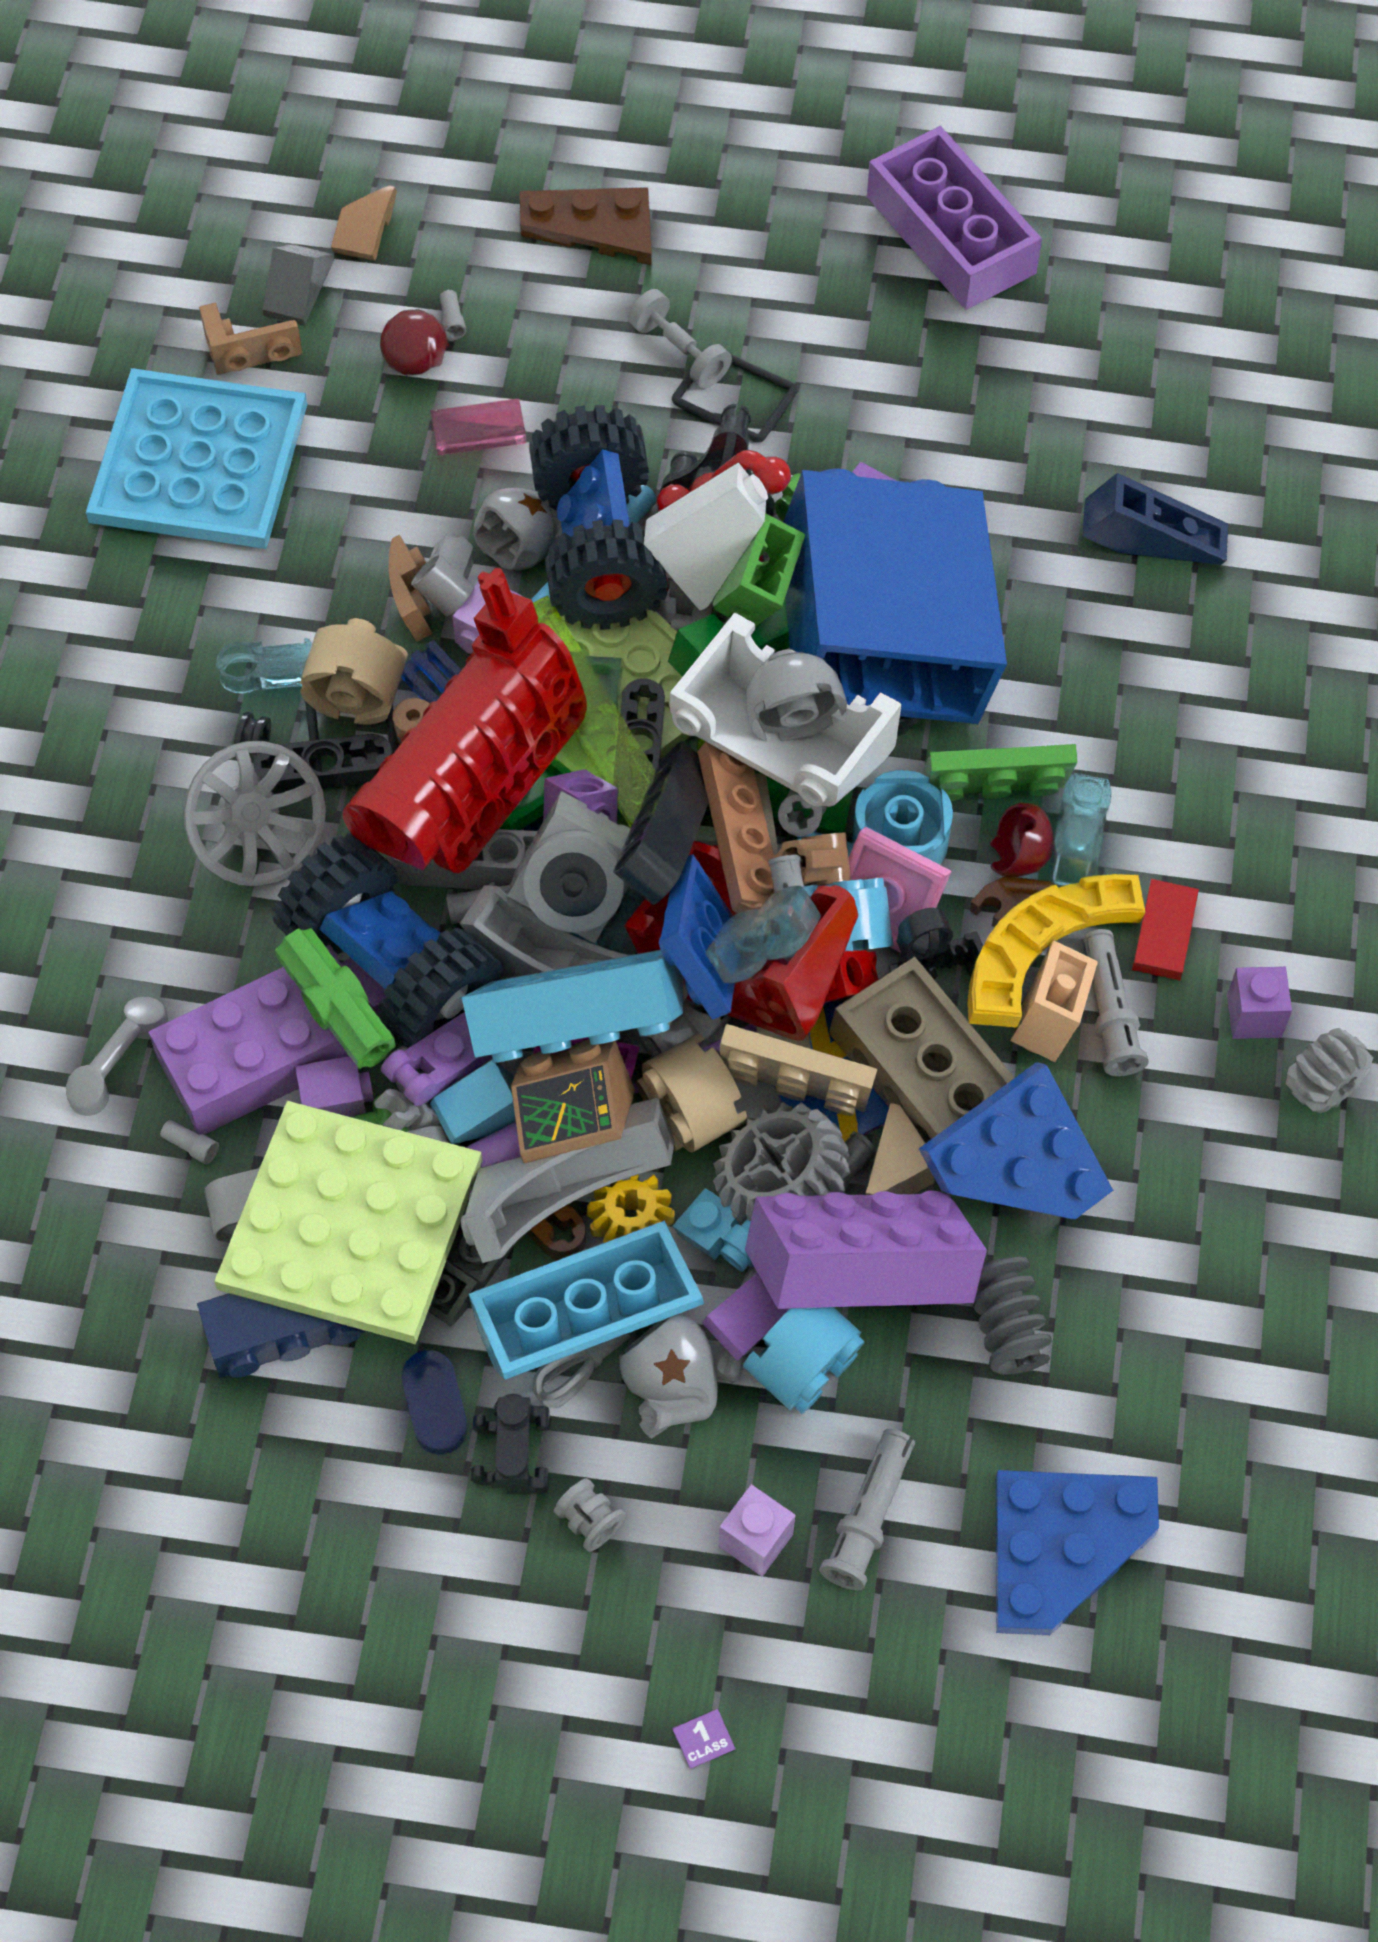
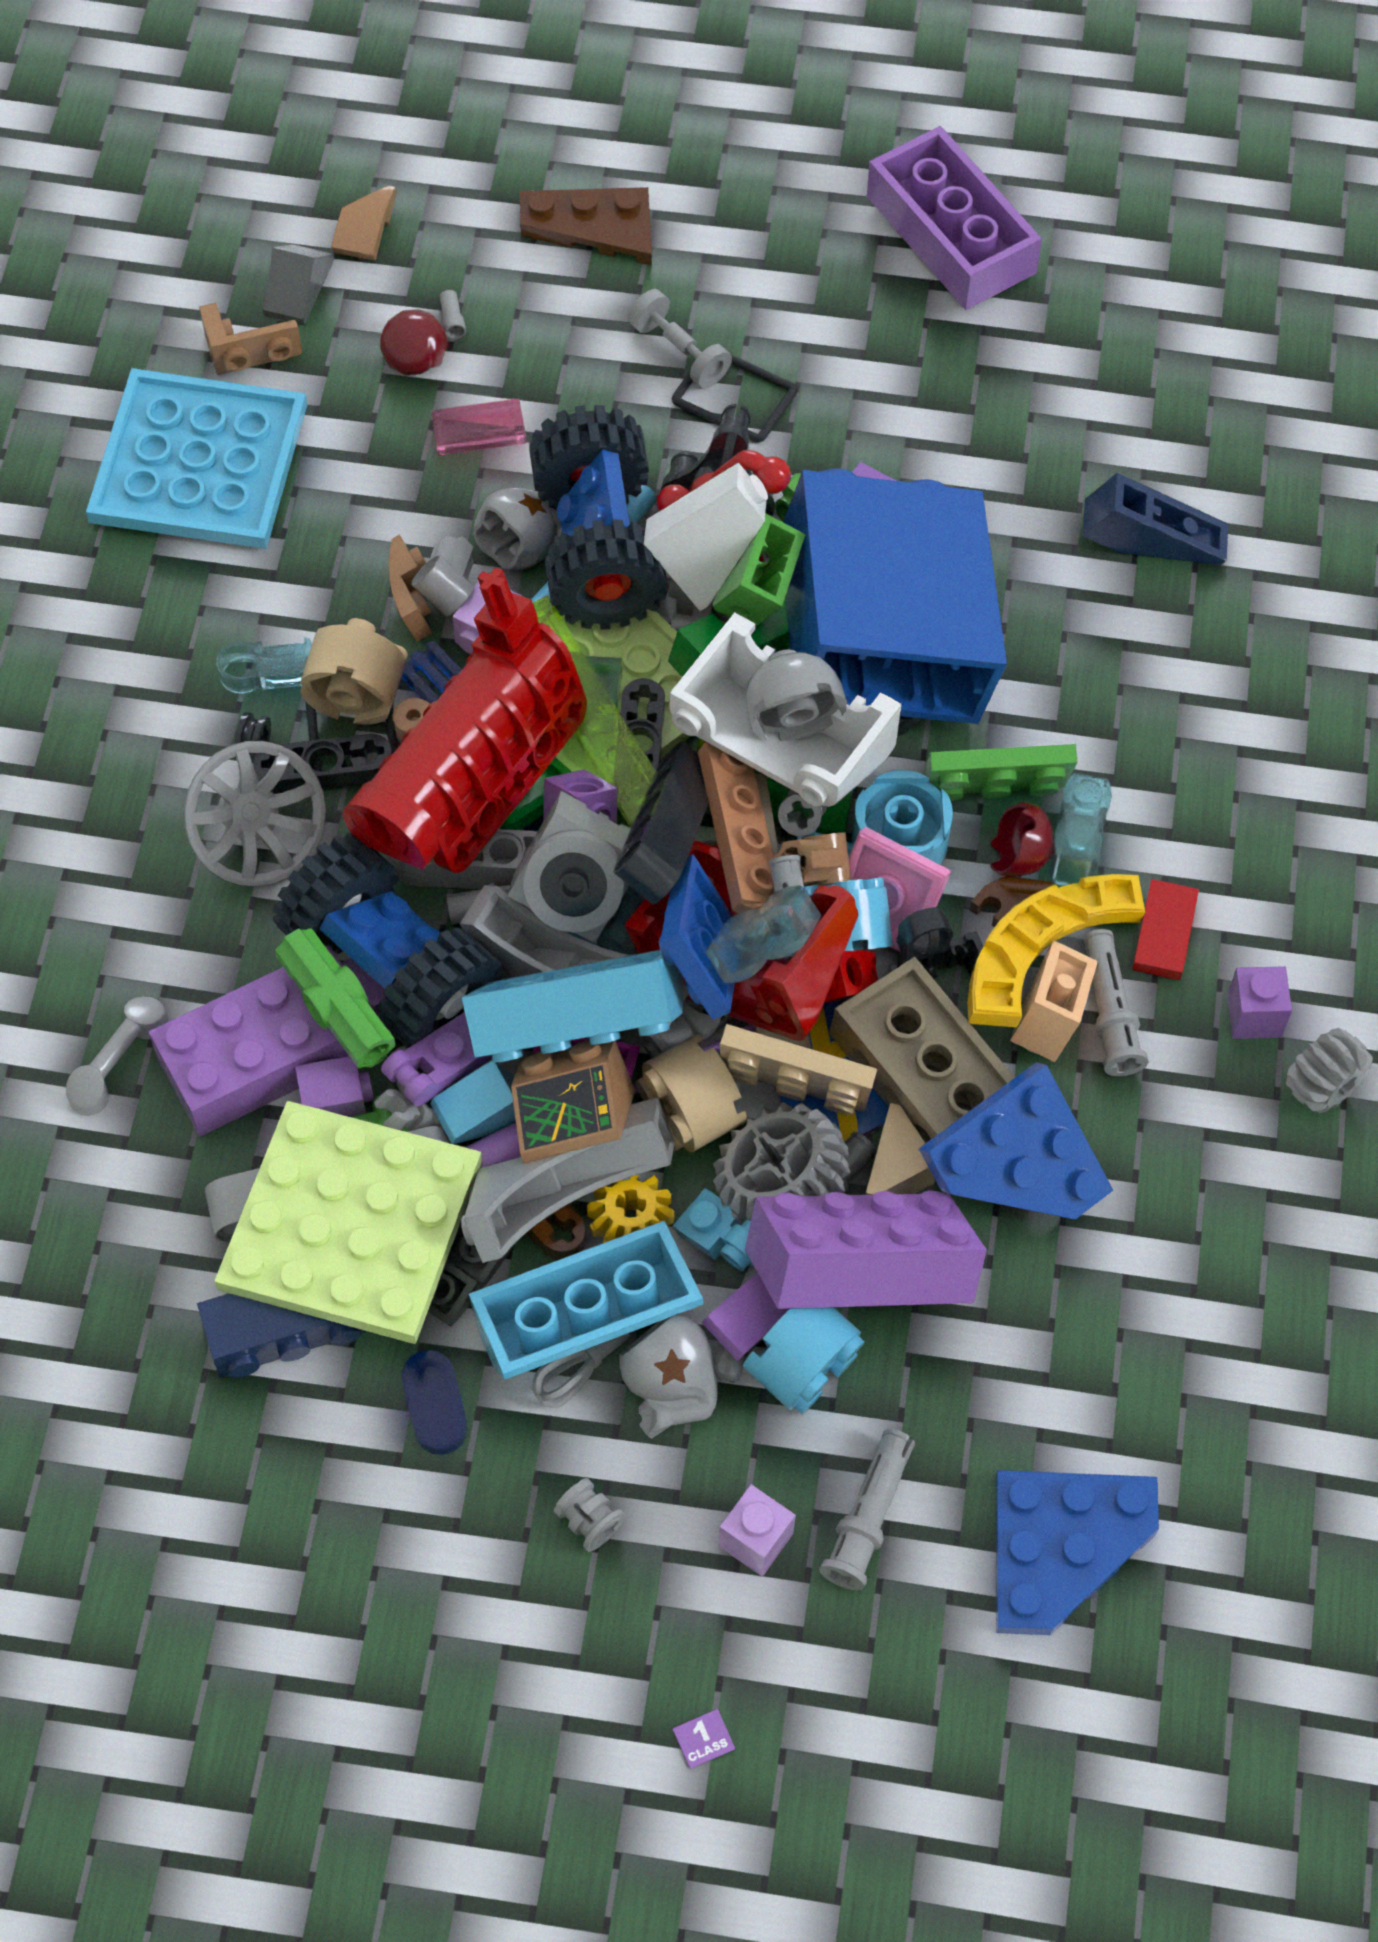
light grey piece [160,1120,219,1165] -> none
black piece [470,1394,550,1494] -> none
dark grey piece [973,1257,1052,1375] -> none

